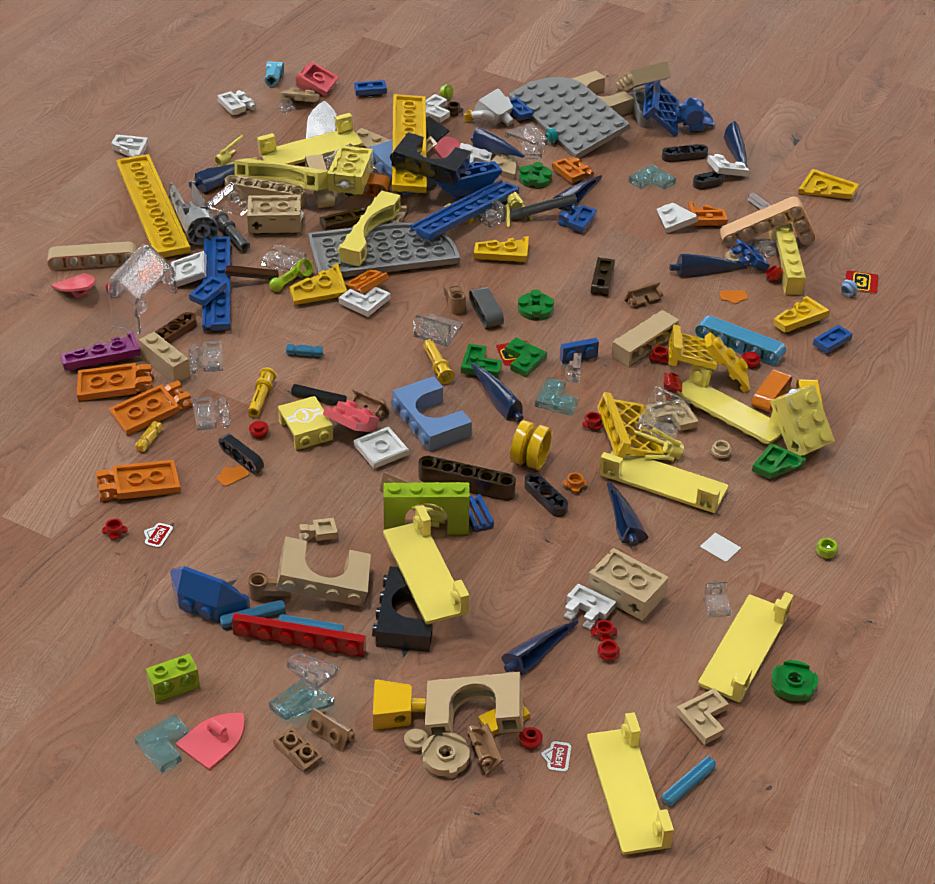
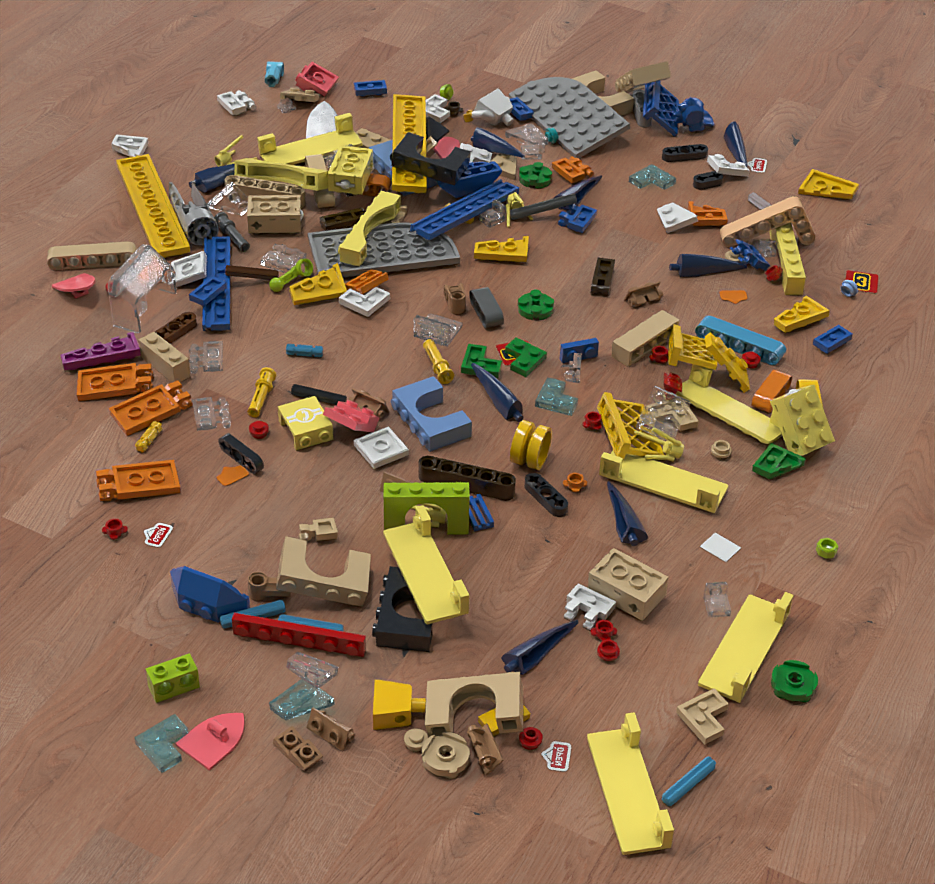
none -> sticker [747,158,767,173]

